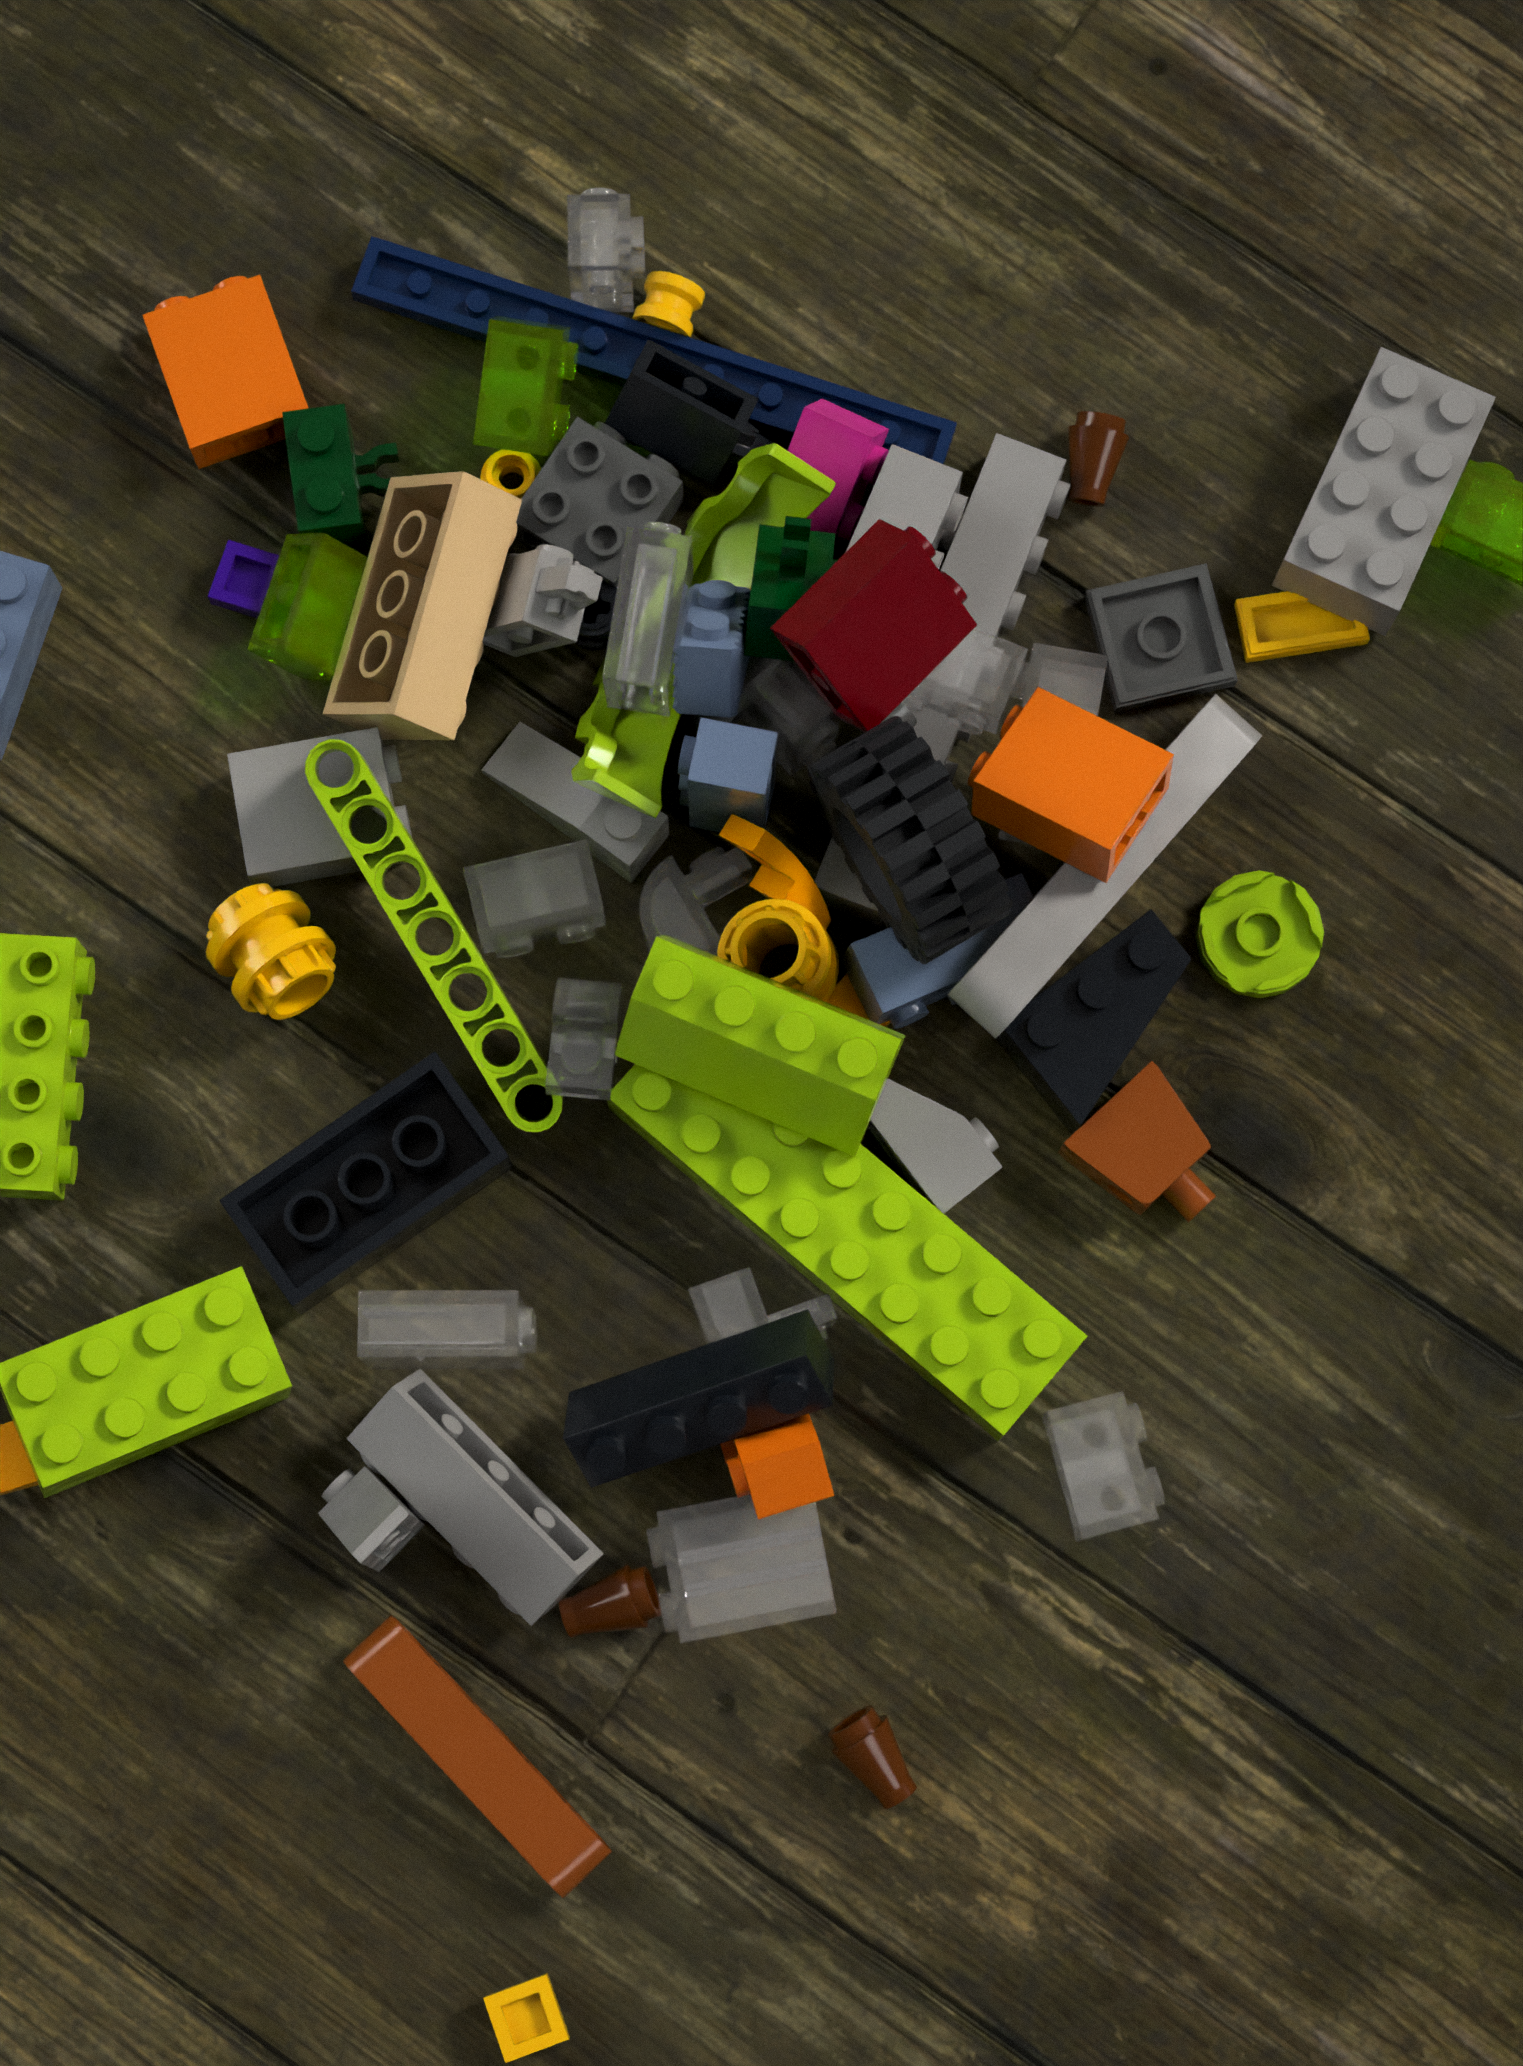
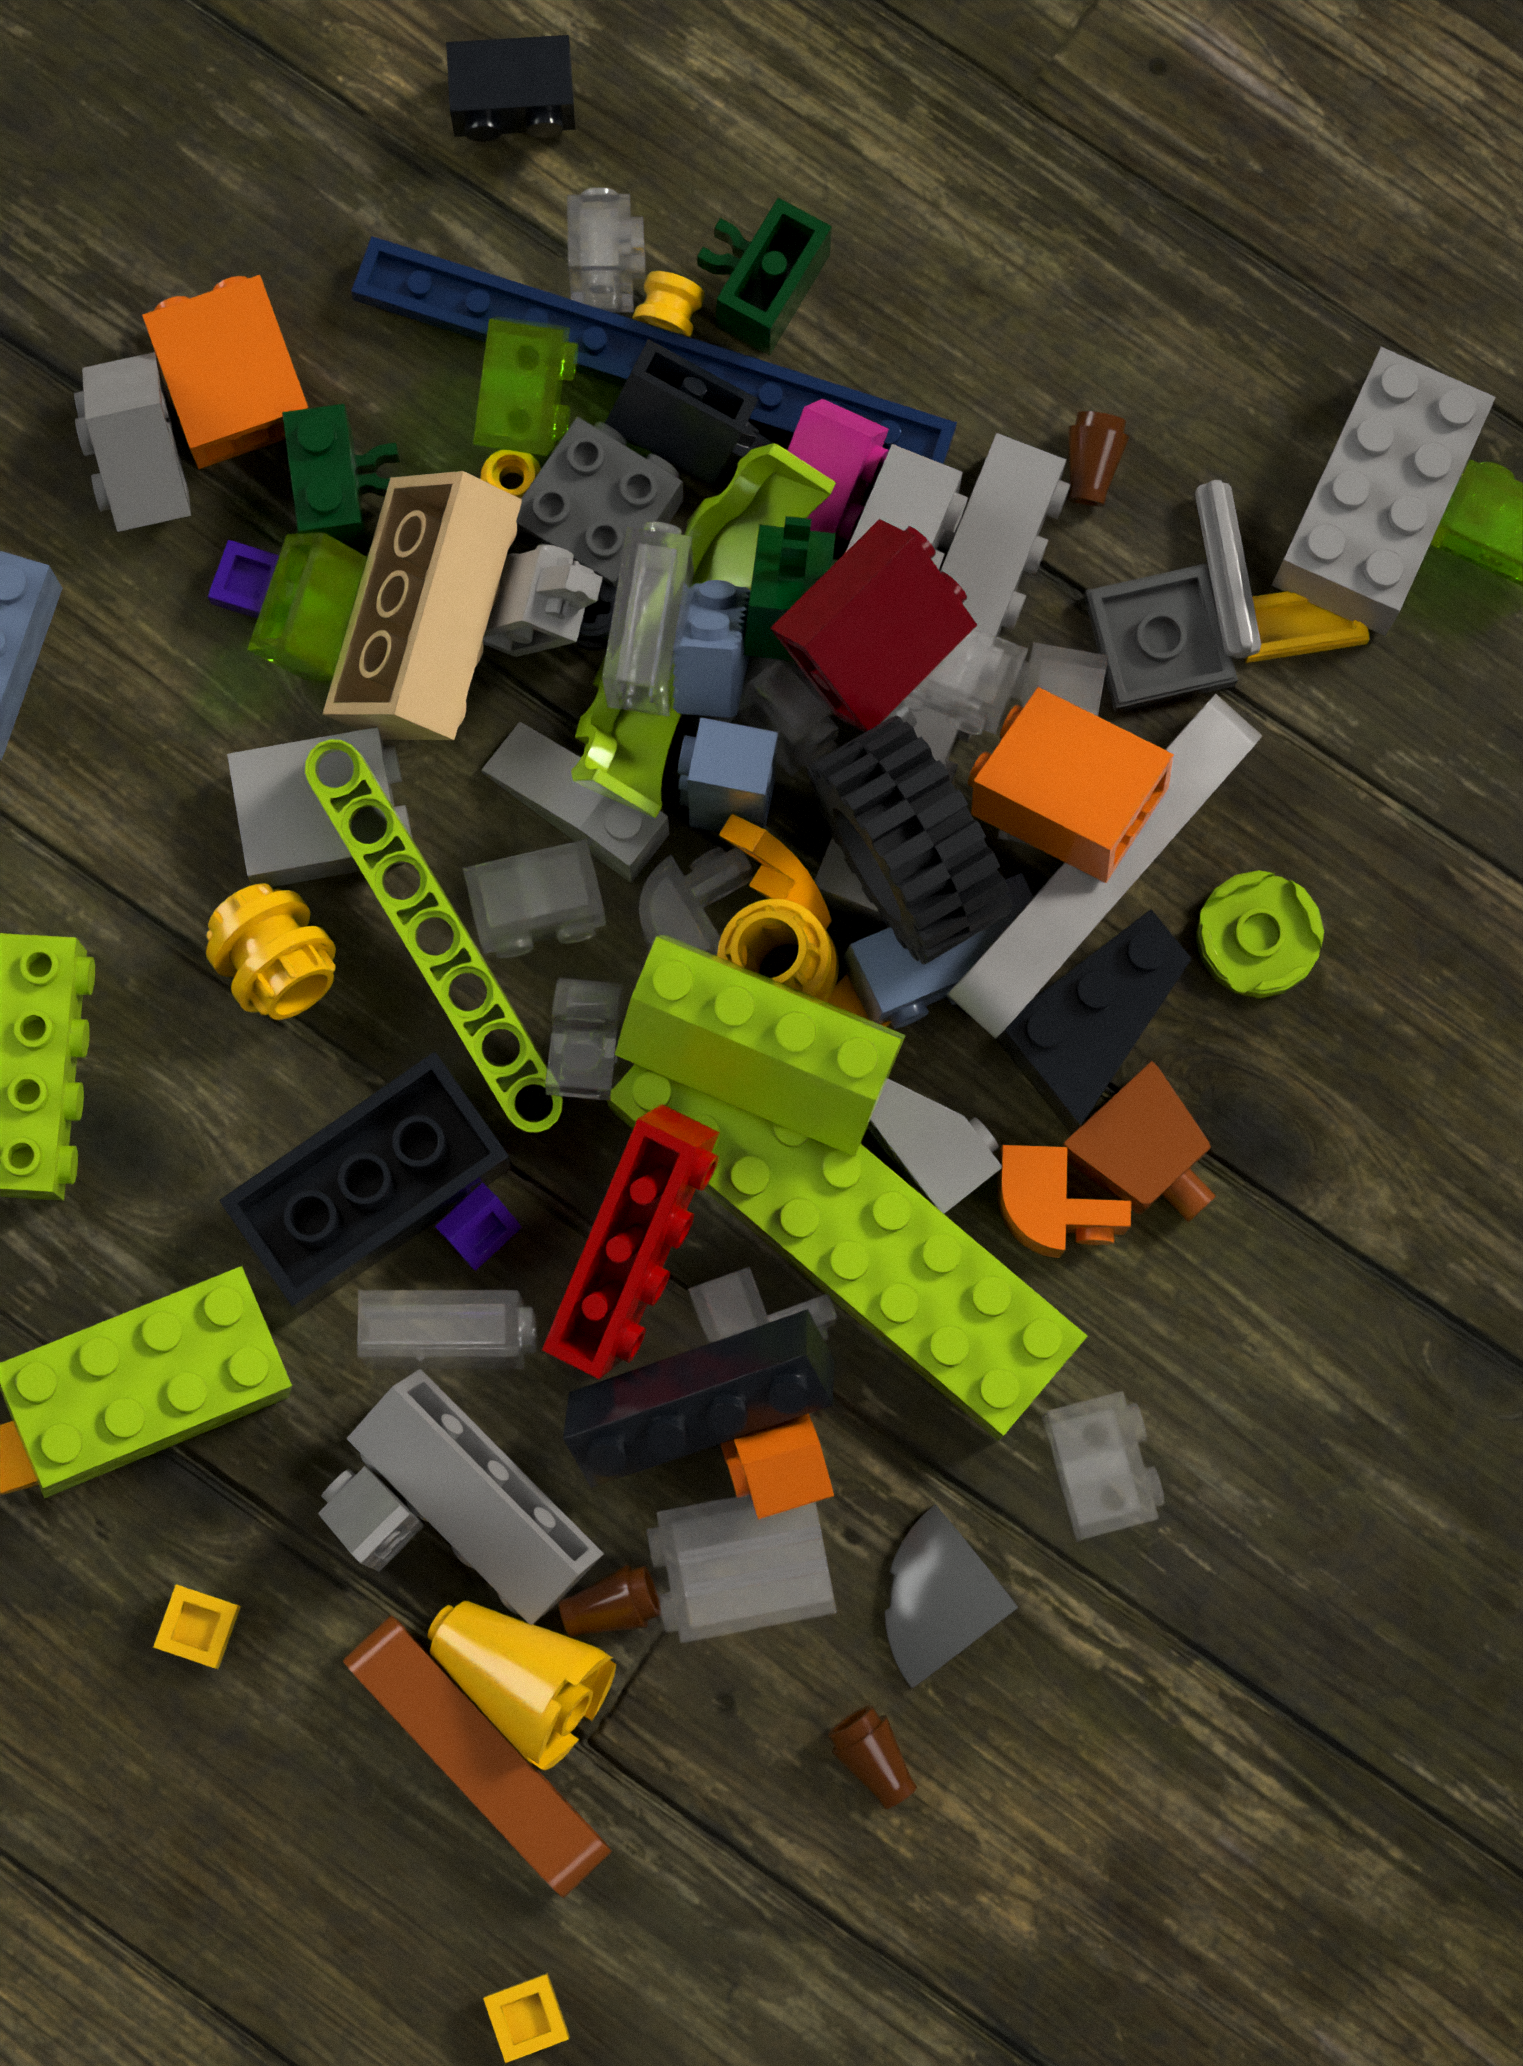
none -> light grey brick [74,352,191,532]
none -> yellow plate [153,1584,241,1669]
none -> yellow cone [427,1601,616,1771]
none -> dark purple plate [435,1182,522,1271]
none -> black brick [446,35,576,142]
none -> red brick [542,1104,720,1379]
none -> dark green brick [697,197,832,356]
none -> dark grey brick [884,1504,1018,1689]
none -> orange brick [997,1145,1131,1258]
none -> light grey axle [1195,480,1261,659]

